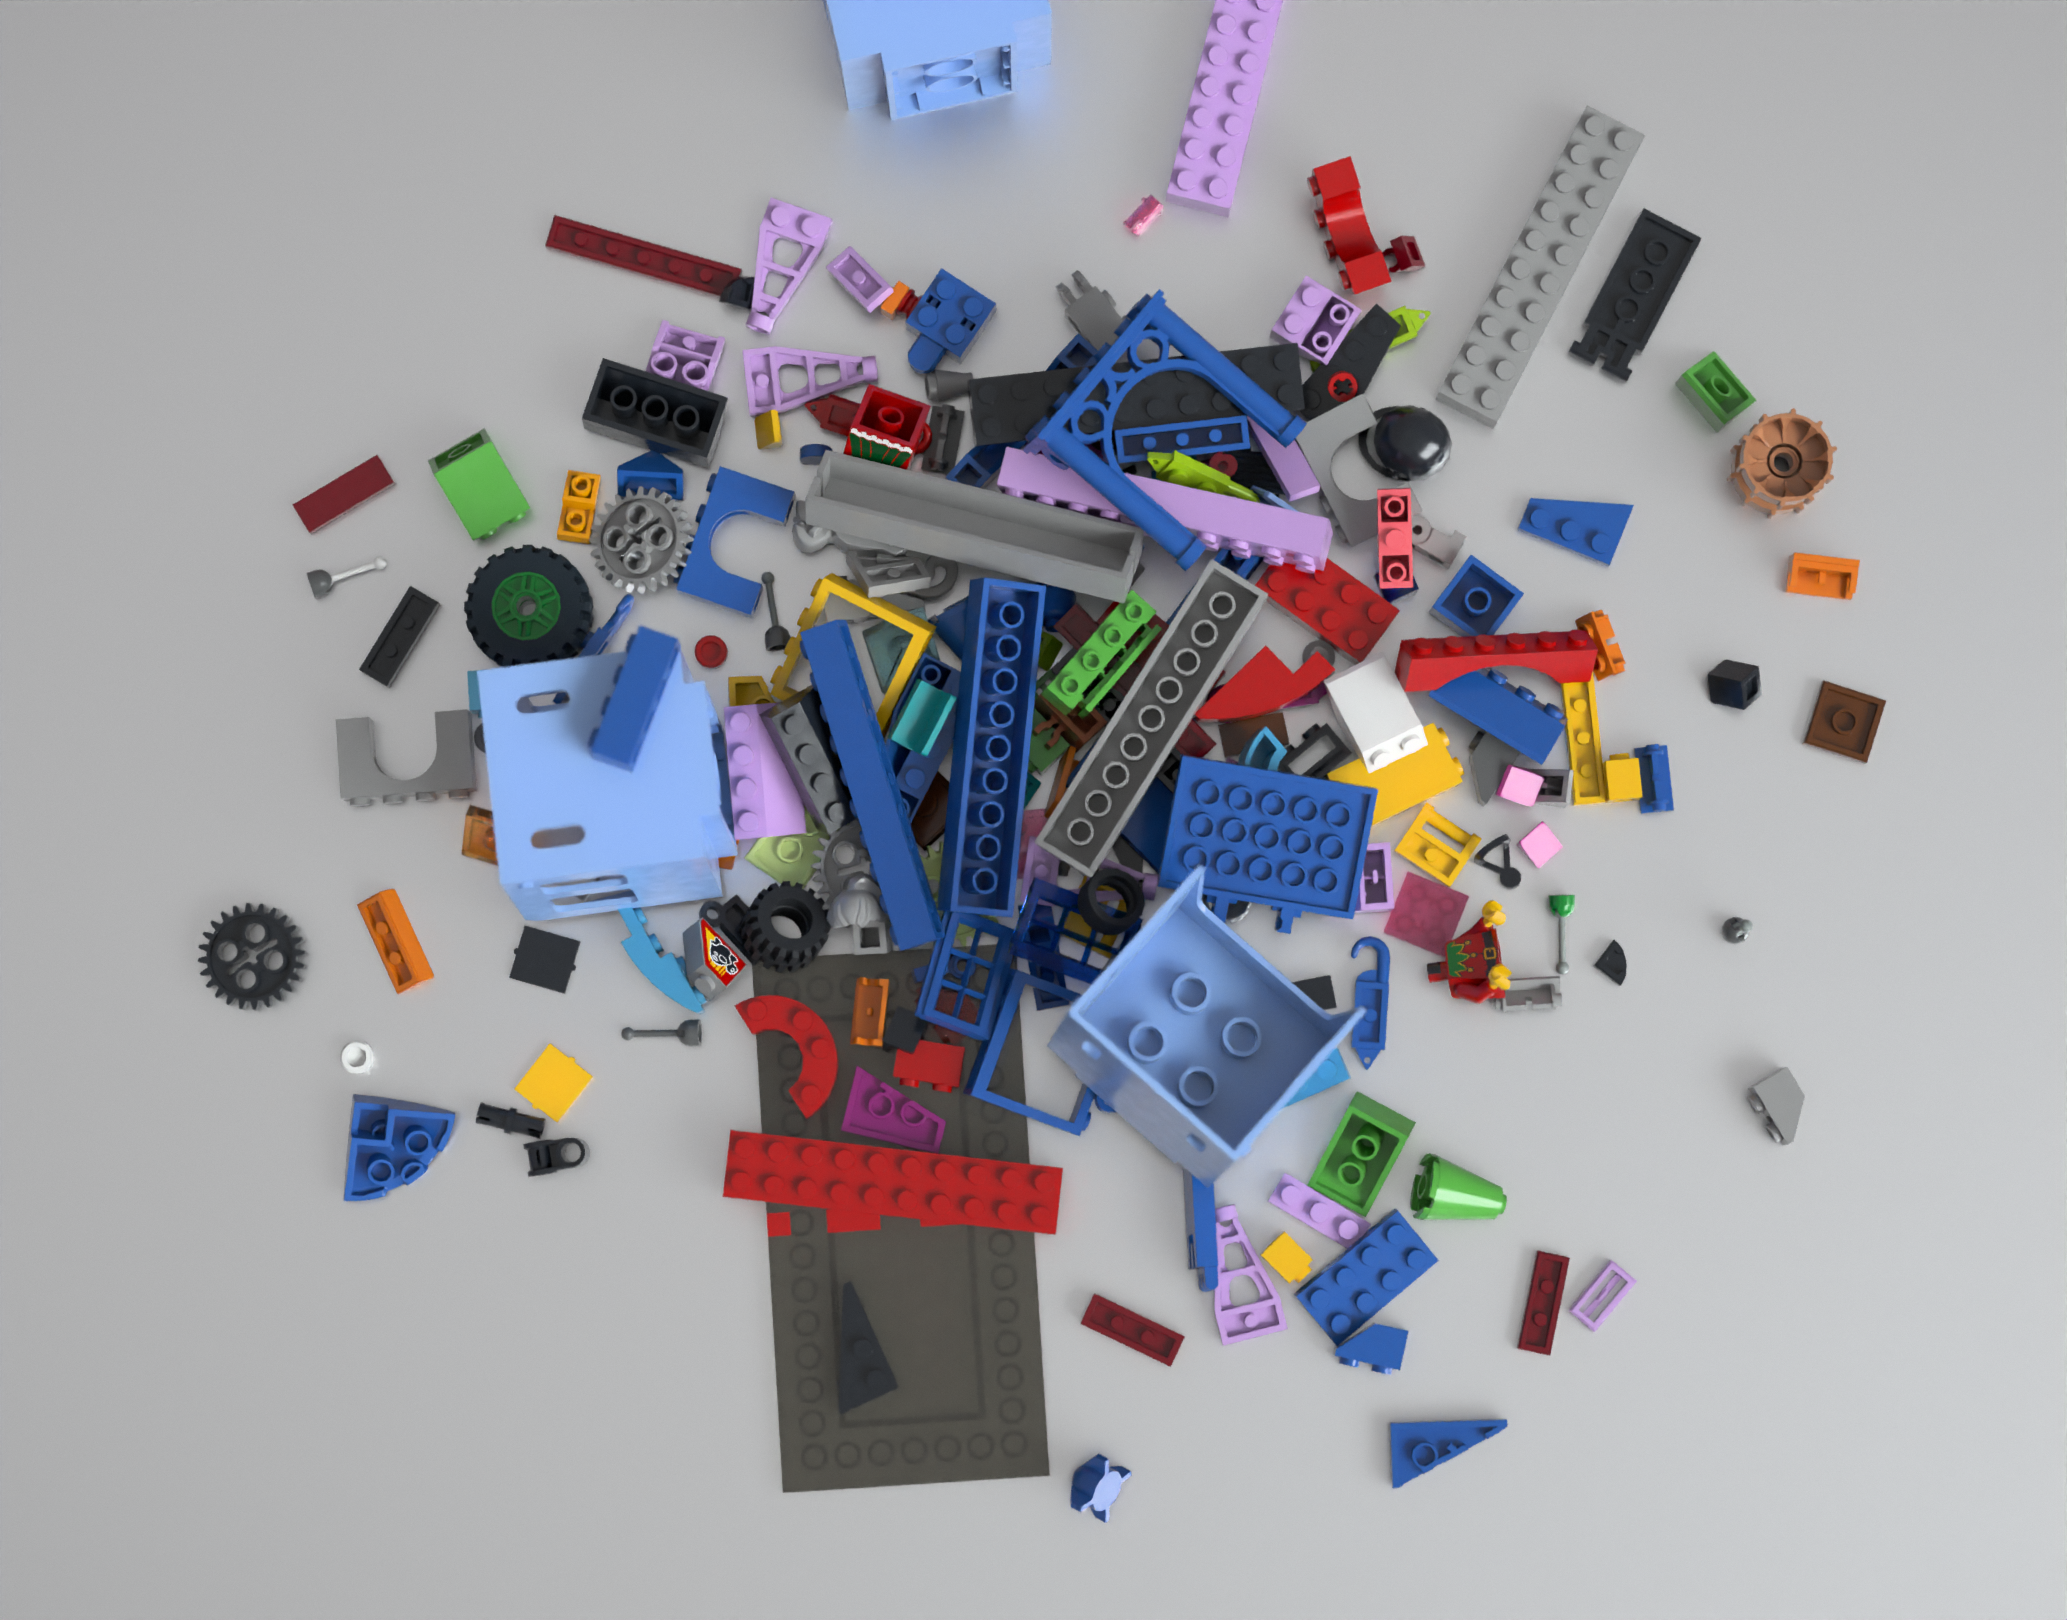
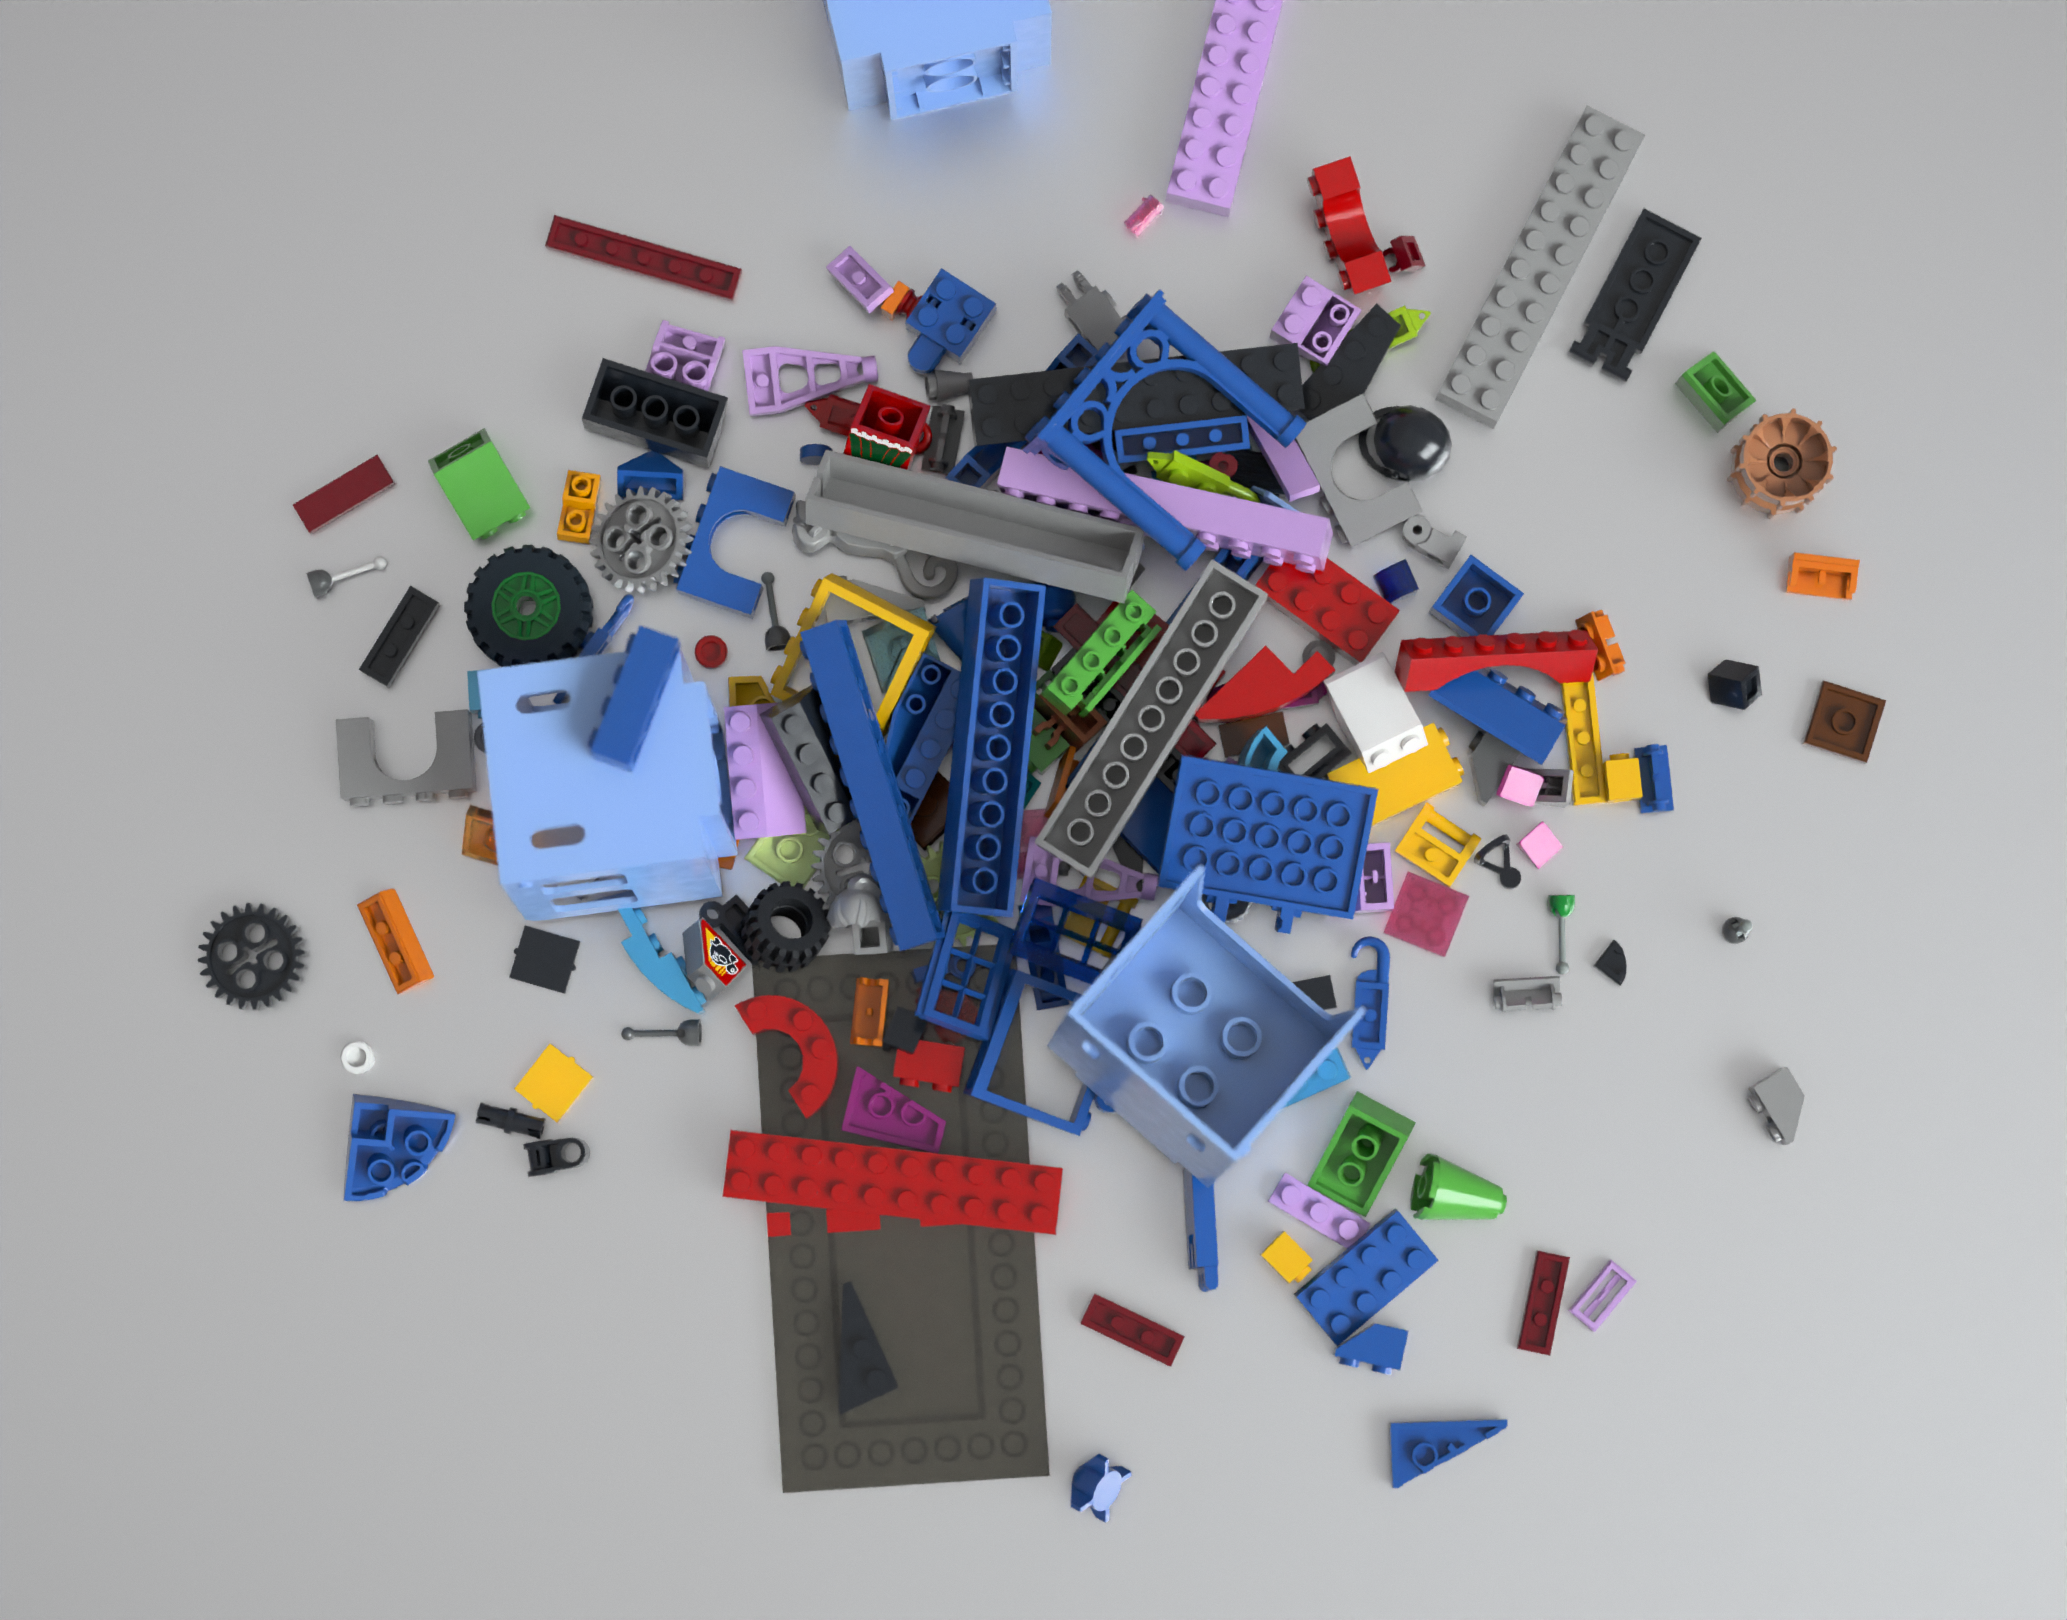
black tile [719,276,755,310] -> none
lavender plate [746,198,833,334] -> none
yellow slope [754,409,783,450] -> none
light grey wing [846,551,931,598] -> none
teal panel [887,679,957,756] -> none
black tyre [1077,868,1145,935] -> none
lavender plate [1214,1204,1288,1346] -> none
red bush [1327,371,1358,402] -> none
coral slope [1377,488,1413,589] -> none
torso [1427,900,1512,1004] -> none
blue wing [1517,498,1634,567] -> none

